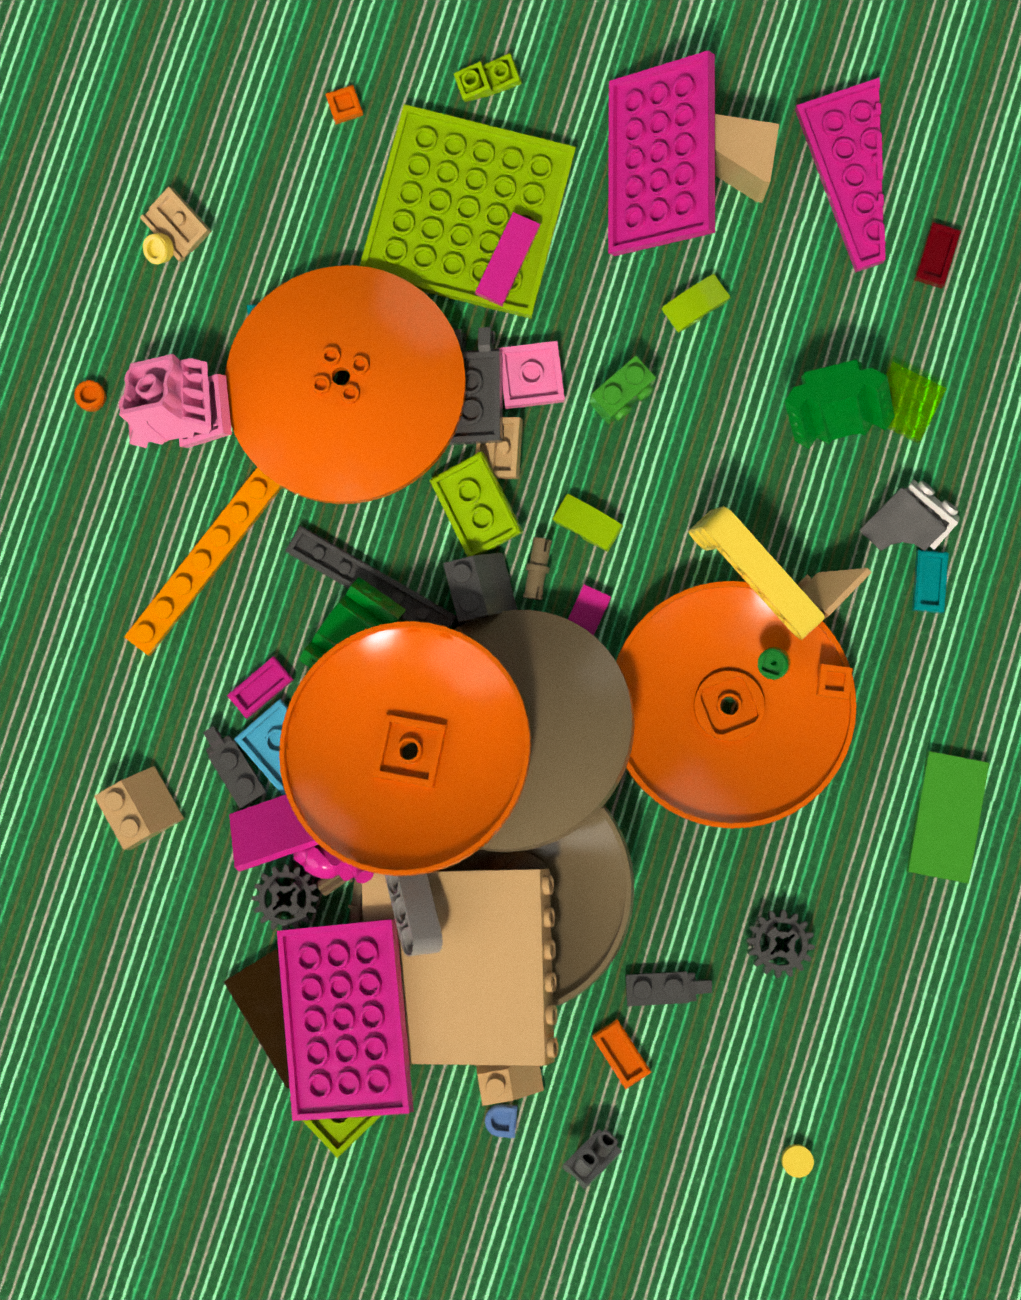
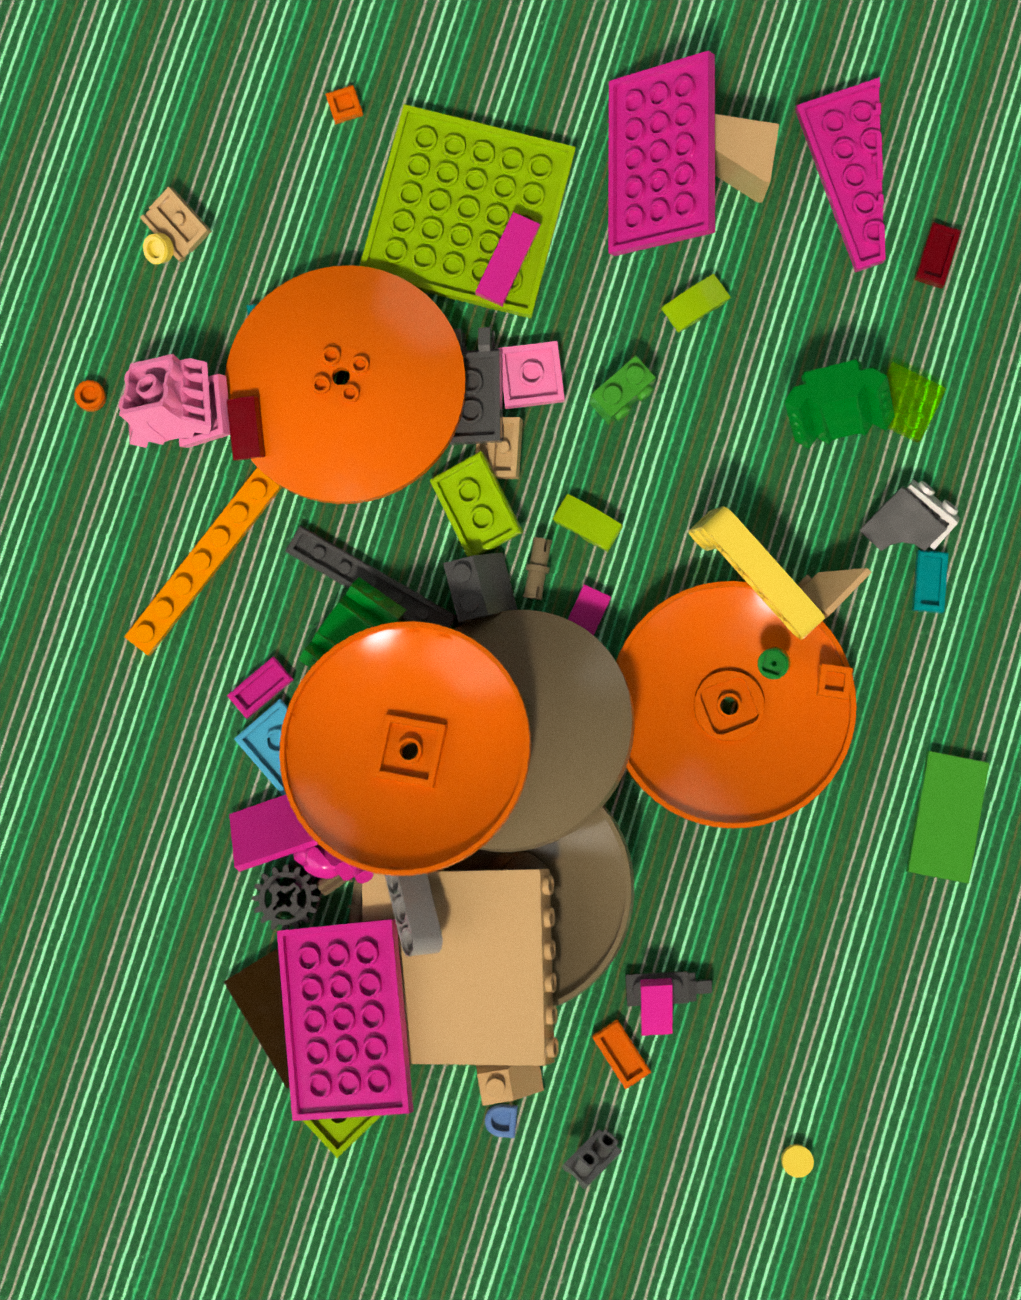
tan slope [94,766,185,850] -> none
dark grey hinge [203,726,267,809] -> none
lime slope [453,53,522,102] -> none
dark grey gear [746,909,815,978] -> none
none -> dark red tile [227,395,265,461]
none -> dark pink tile [640,978,673,1036]

